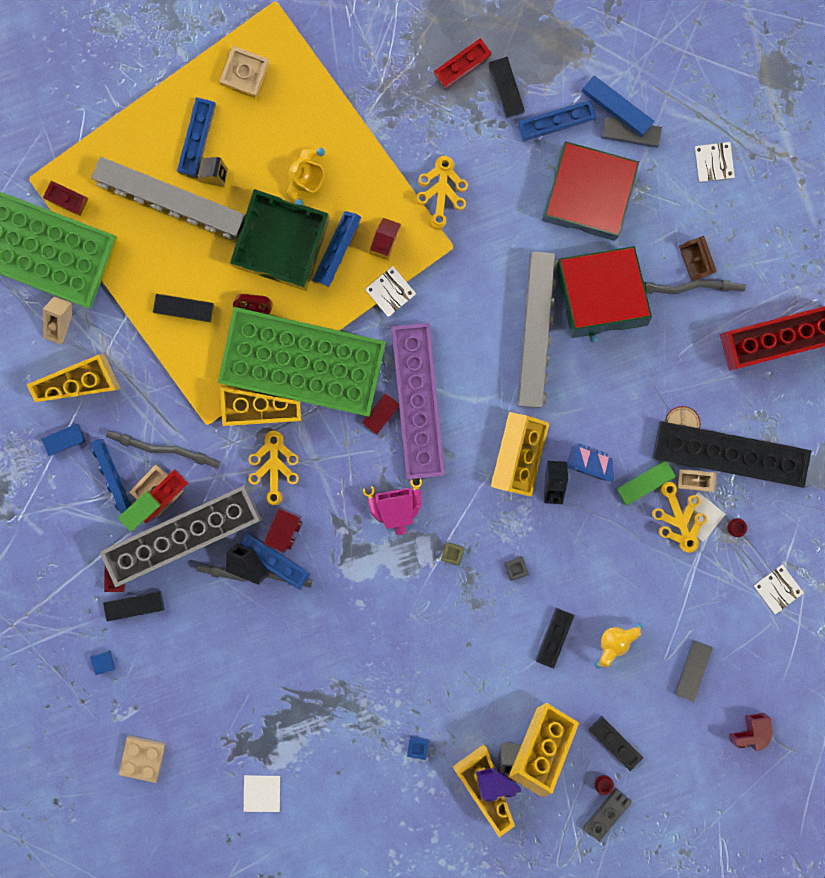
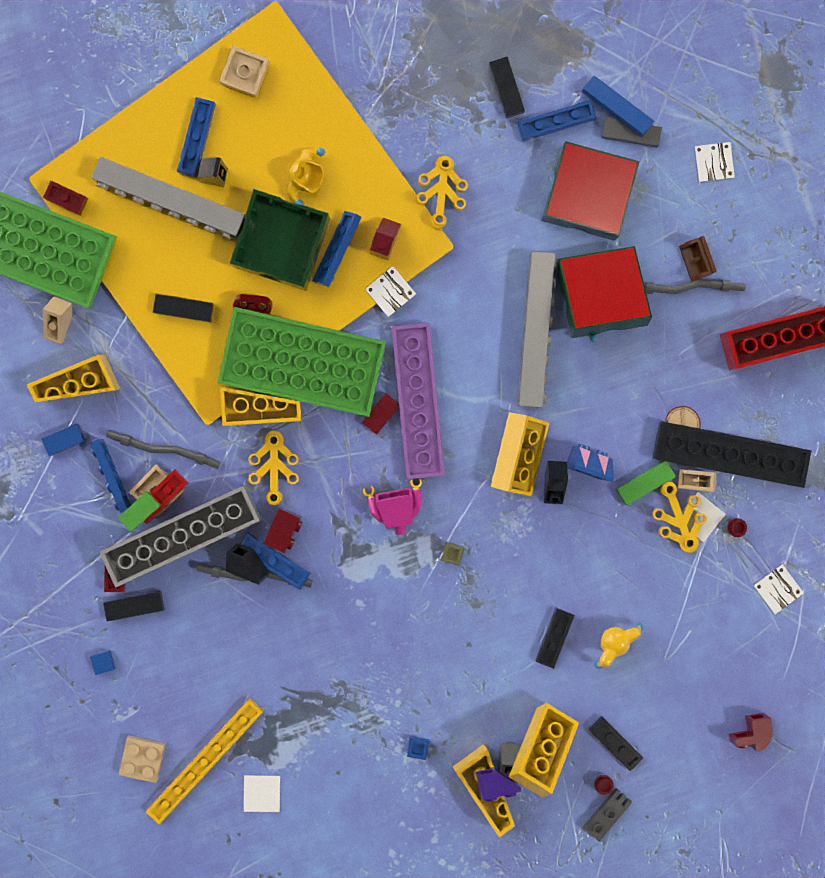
red plate [434,38,492,89] -> none
dark grey tile [504,556,529,581] -> none
dark grey tile [674,640,713,702] -> none
none -> yellow tile [145,698,264,825]

